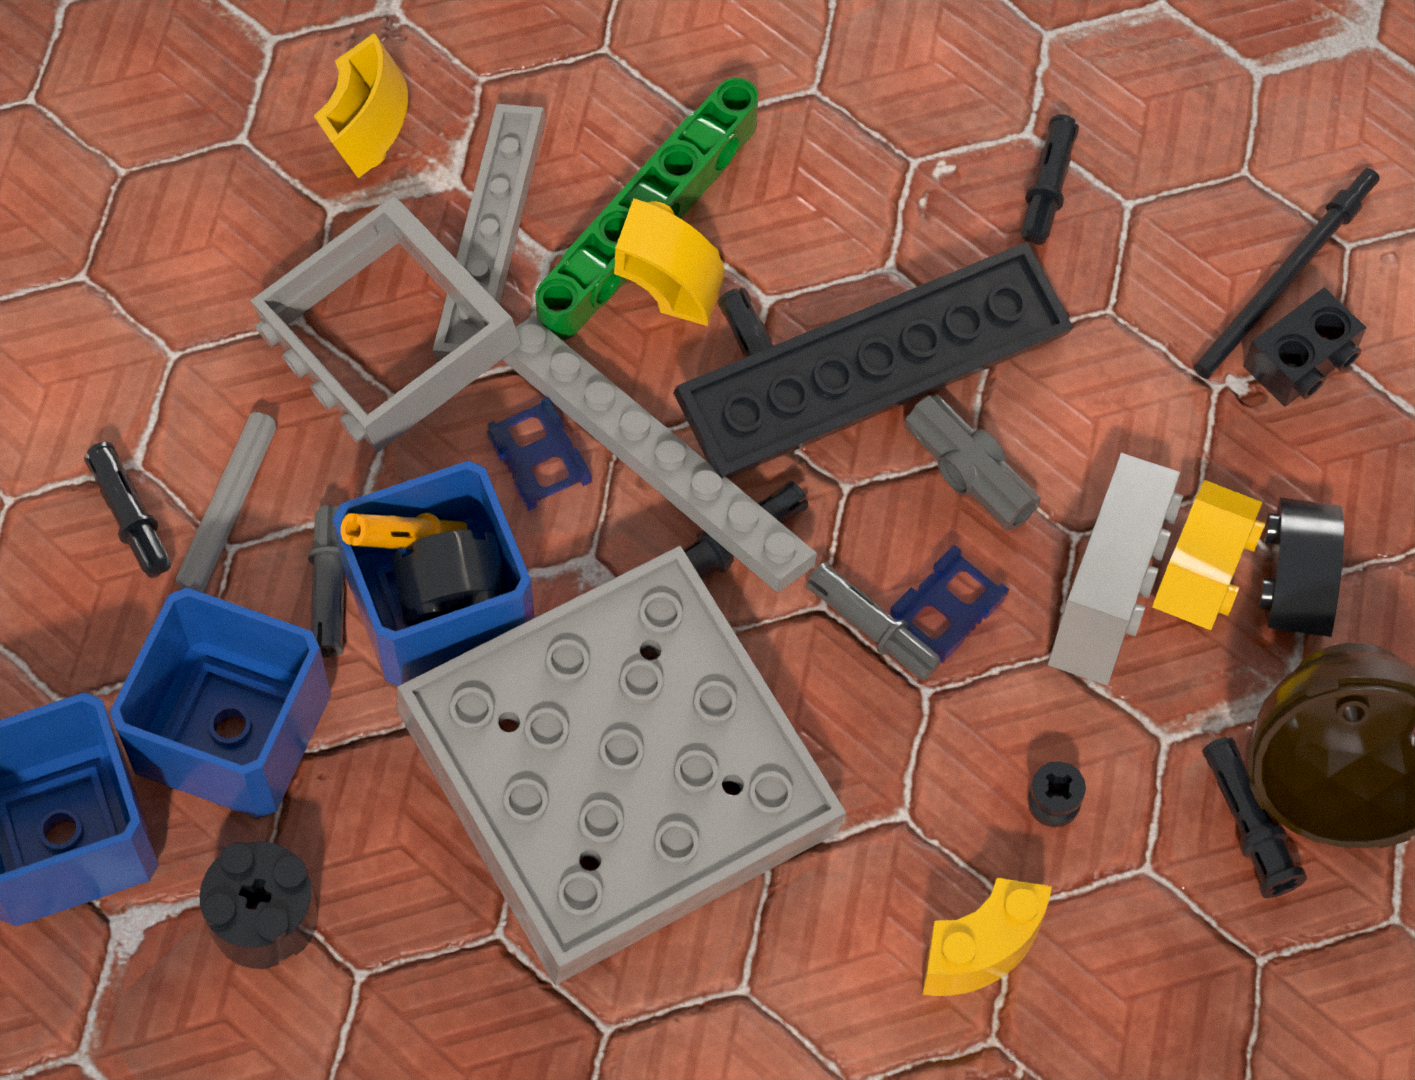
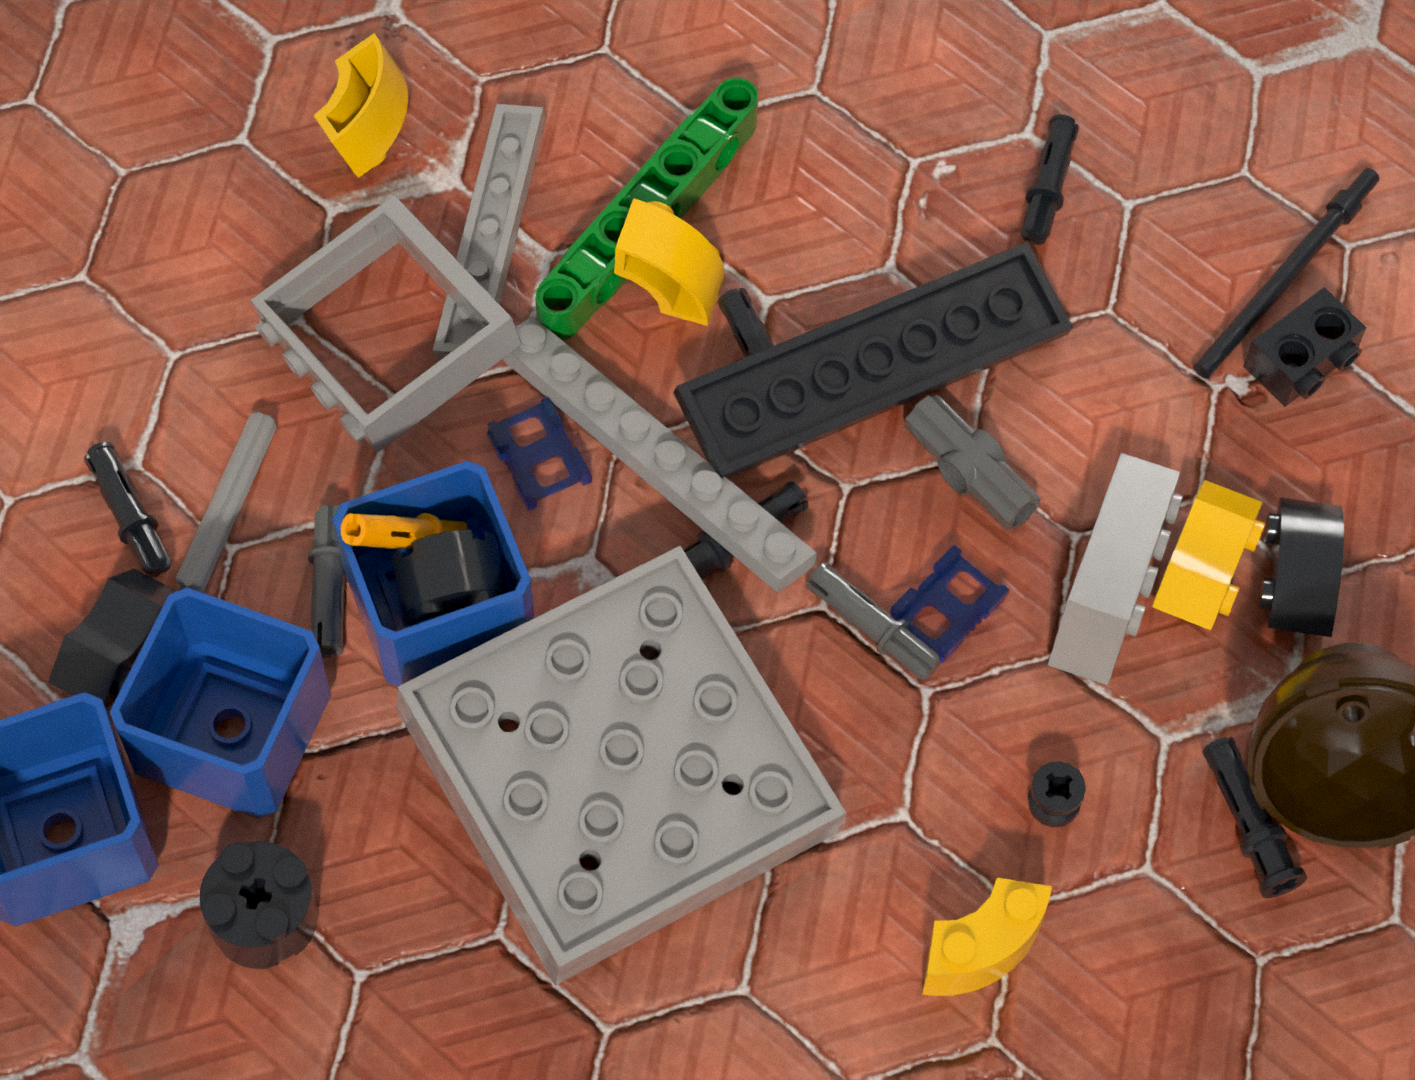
none -> black brick [48,569,176,708]

